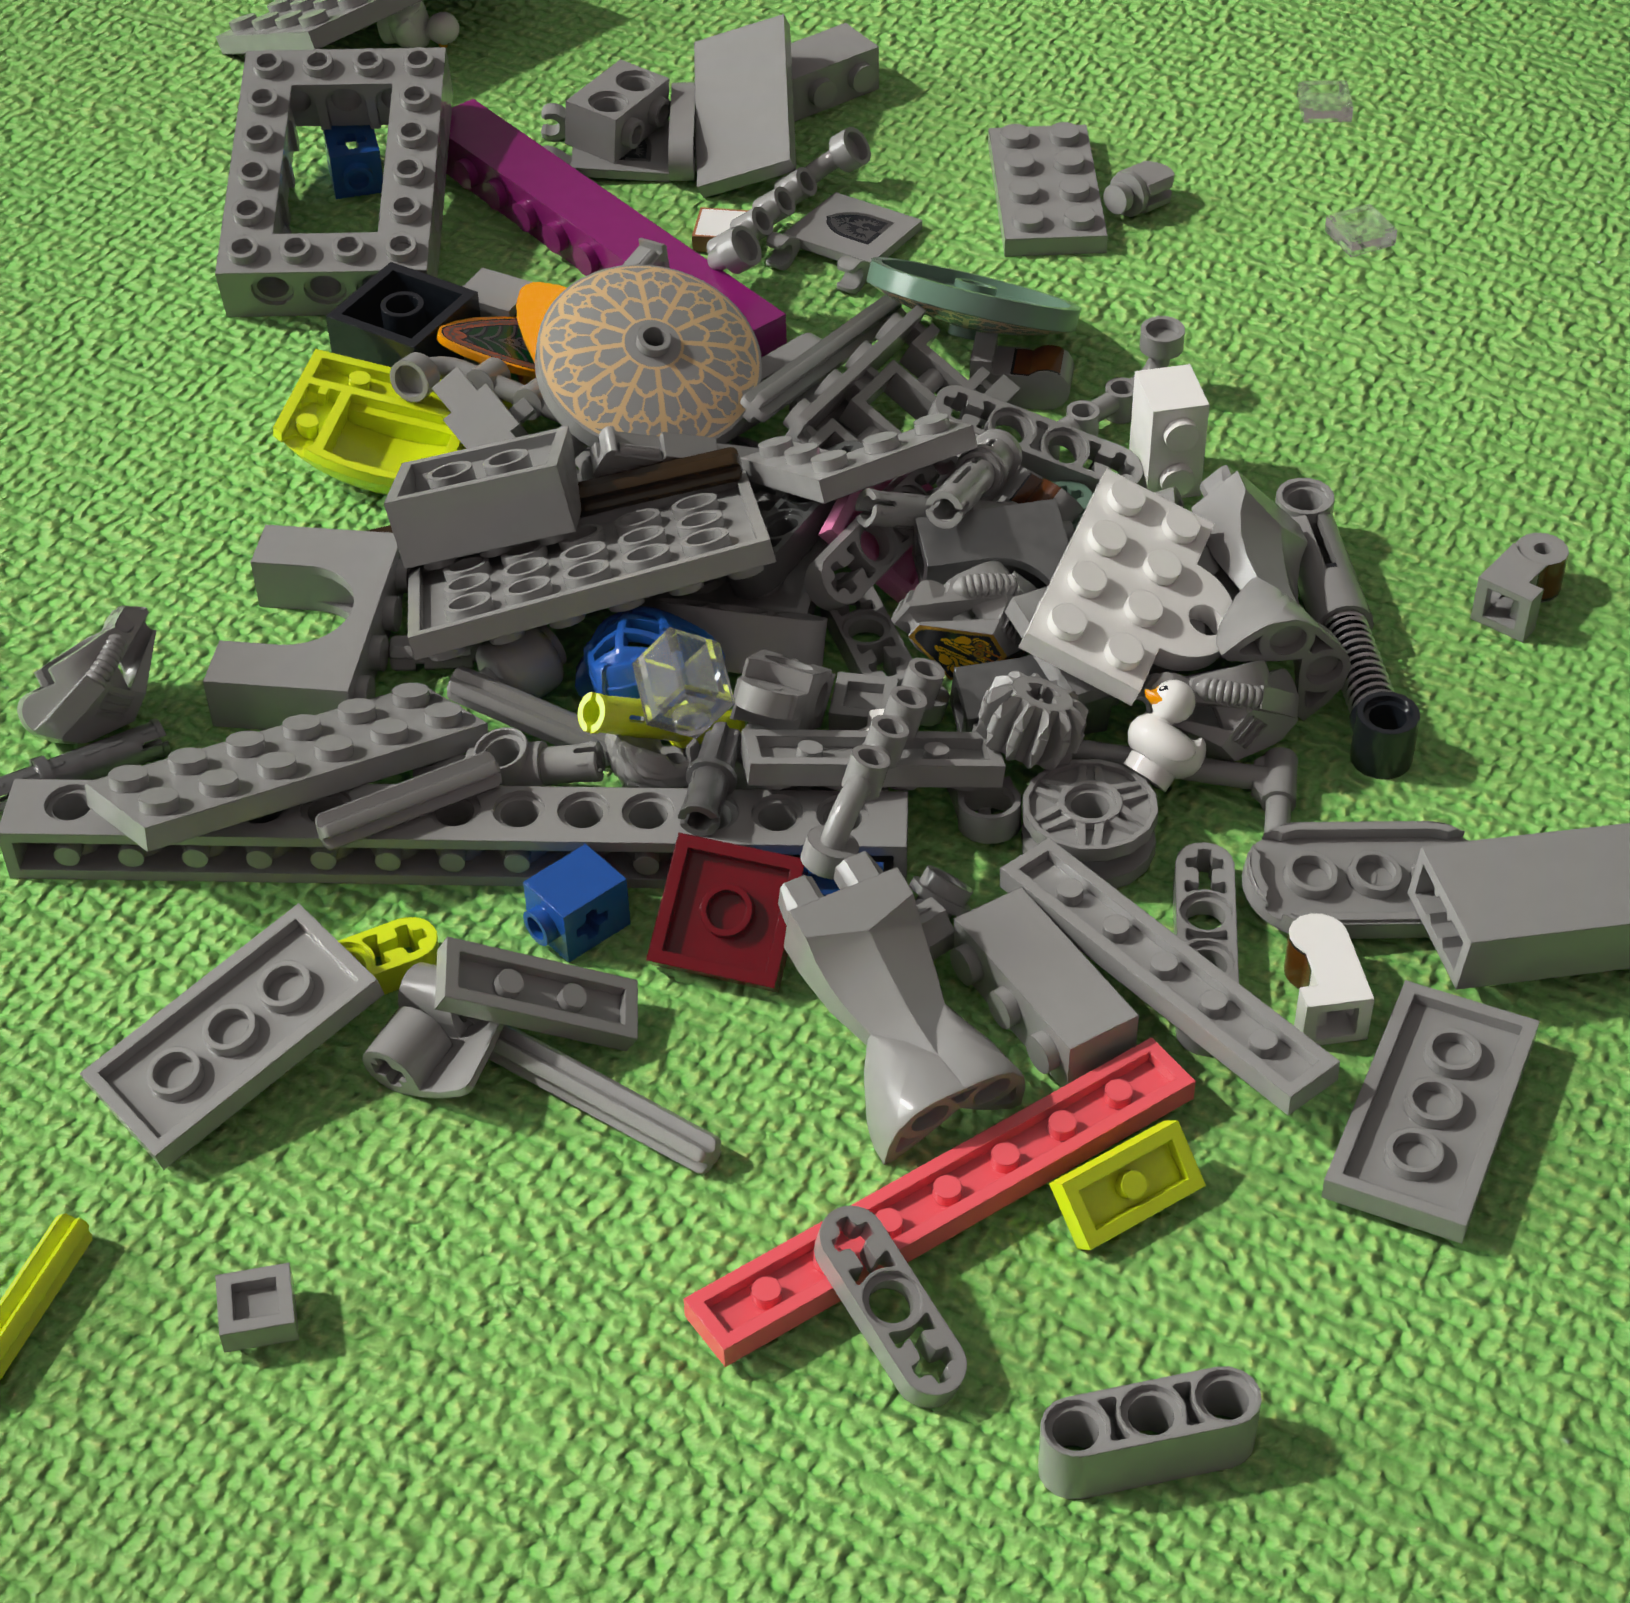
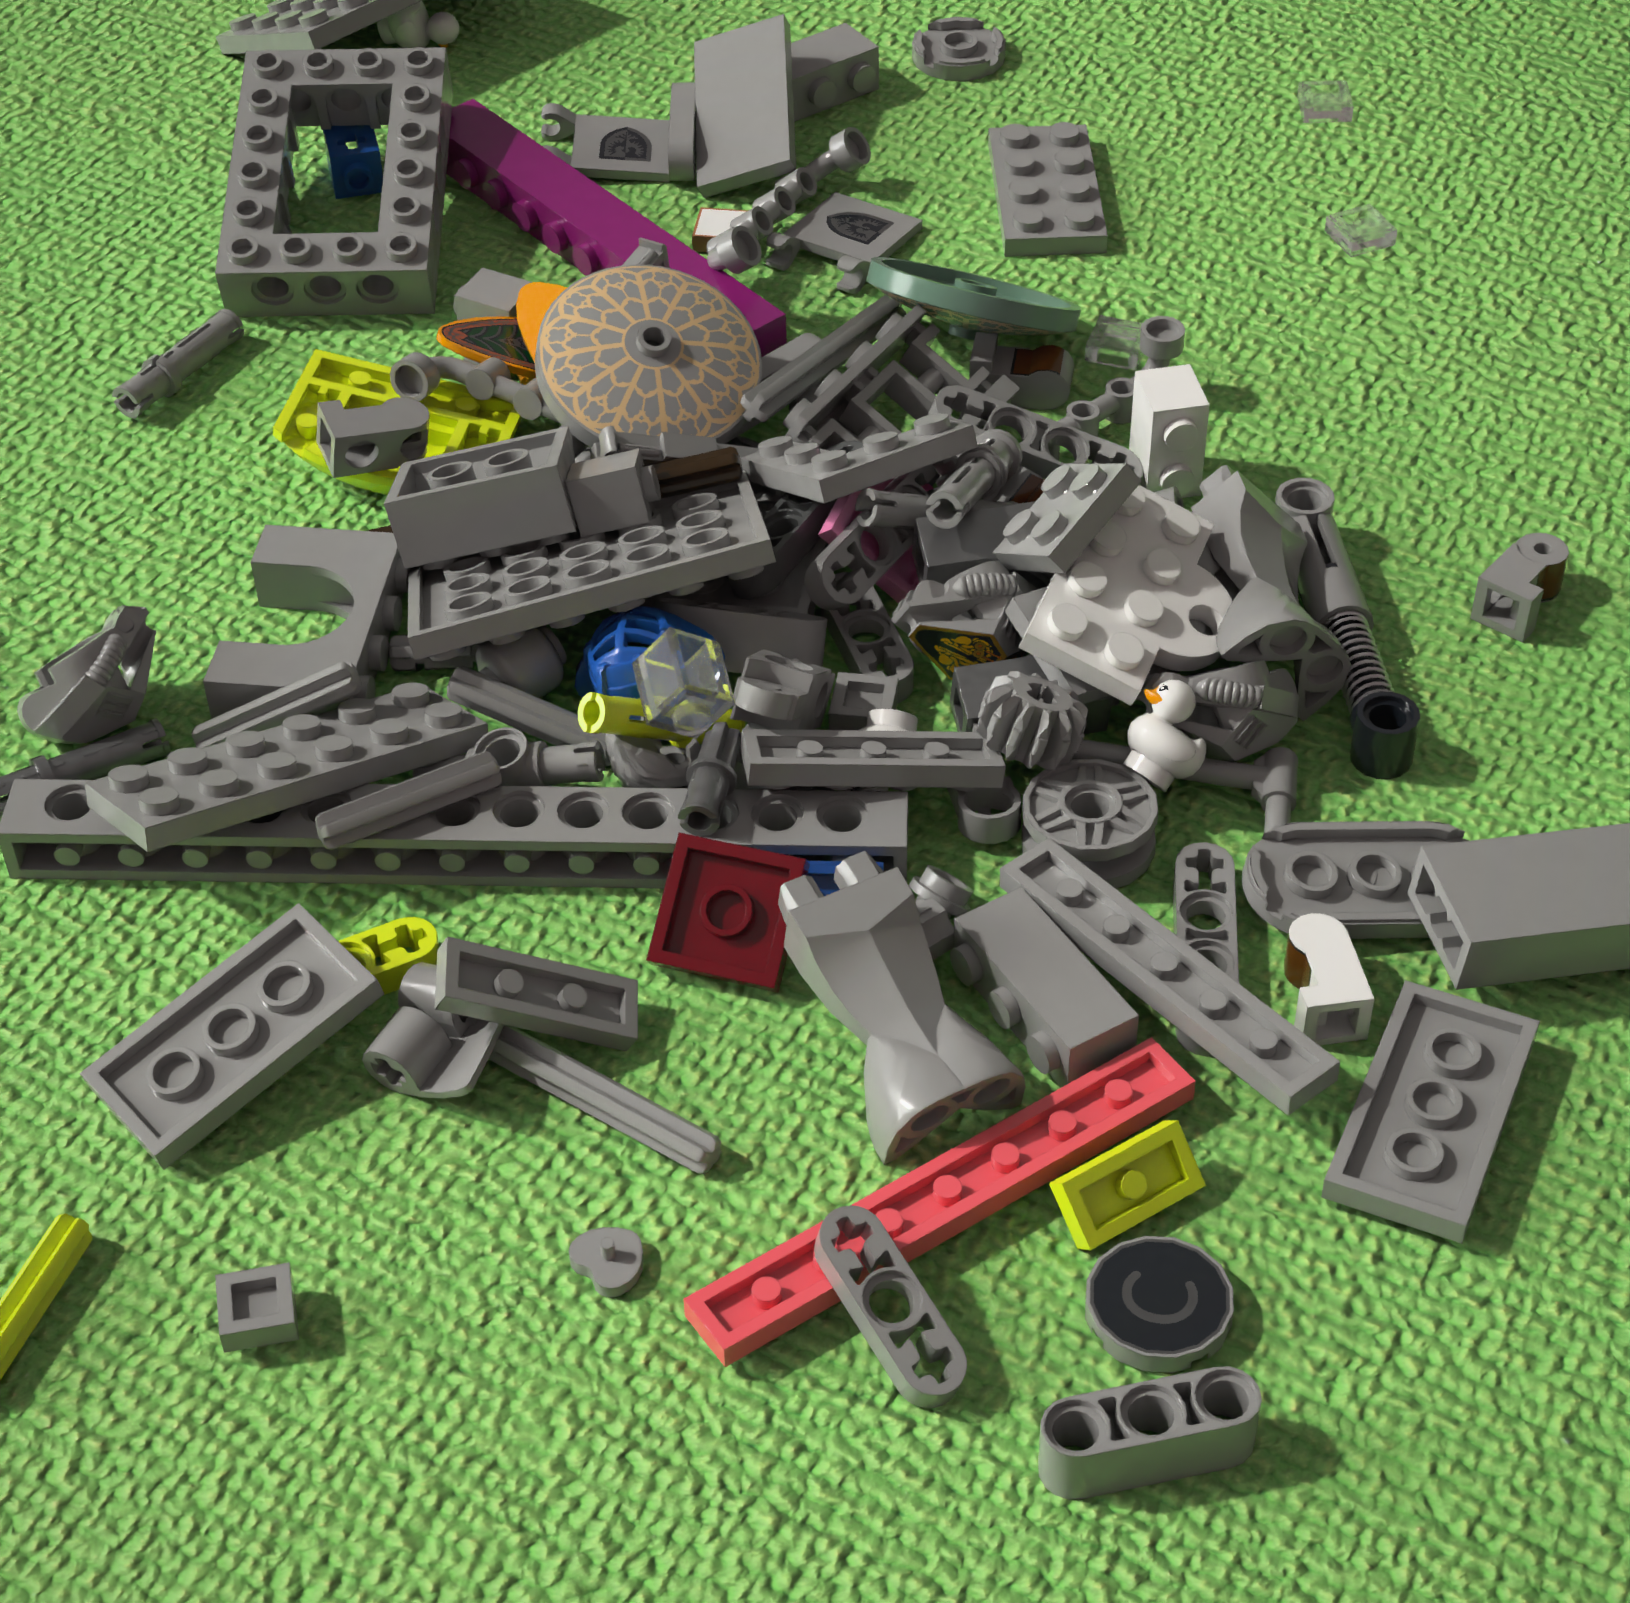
black brick [326,262,481,379] -> none
light grey piece [432,367,536,449] -> none
blue brick [523,844,631,963] -> none
light grey brick [565,59,671,163] -> none
light grey bar [800,658,950,879] -> none
light grey arm [1103,161,1175,217] -> none
none -> light grey pin [112,309,244,418]
none -> light grey axle [192,662,362,749]
none -> light grey leg [316,397,430,478]
none -> light grey brick [565,448,661,538]
none -> light grey piece [569,1227,644,1298]
none -> light grey tile [912,17,1006,81]
none -> light grey plate [992,463,1142,574]
none -> clear tile [1085,315,1144,370]
none -> black tile [1085,1236,1234,1373]

